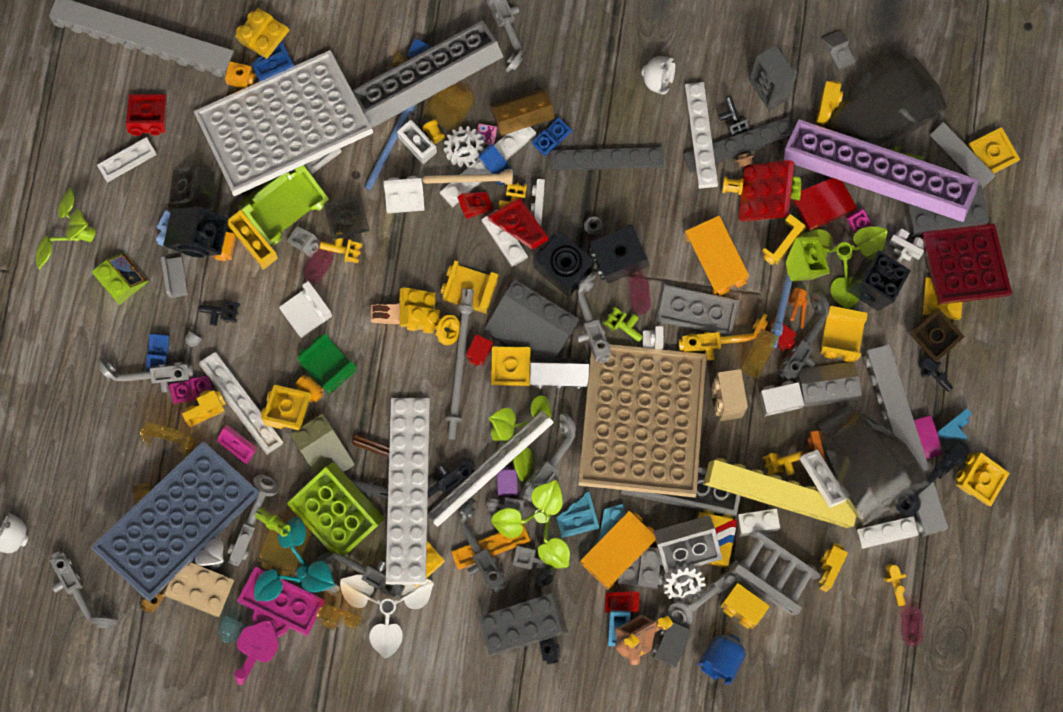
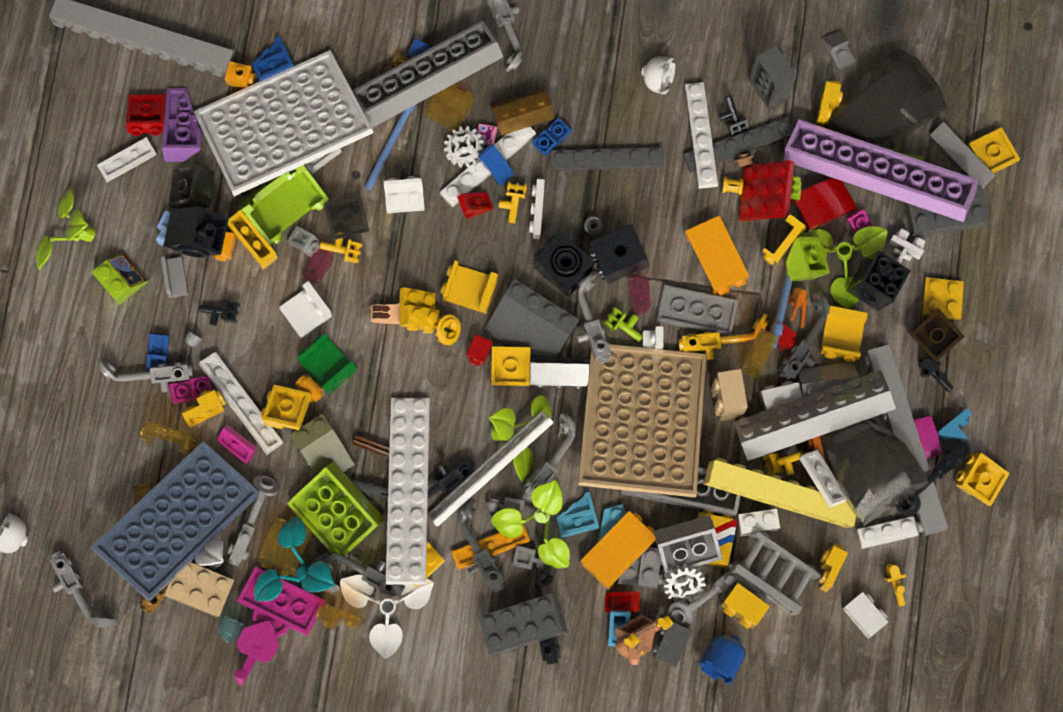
yellow plate [235,8,290,59] -> none
lime pin [255,508,291,537] -> none
white brick [397,120,437,164] -> none
yellow bush [422,120,445,144] -> none
tan piece [422,169,513,185] -> none
light grey bar [445,289,474,440] -> none
white plate [482,210,528,267] -> none
red wing [487,198,549,249] -> none
medium lavender brick [497,467,517,497] -> none
clear pink plate [902,607,923,647] -> none
dark red plate [921,224,1012,305] -> none
none -> medium lavender wedge [162,88,202,162]
none -> light grey brick [734,371,896,461]
none -> white brick [843,592,888,639]

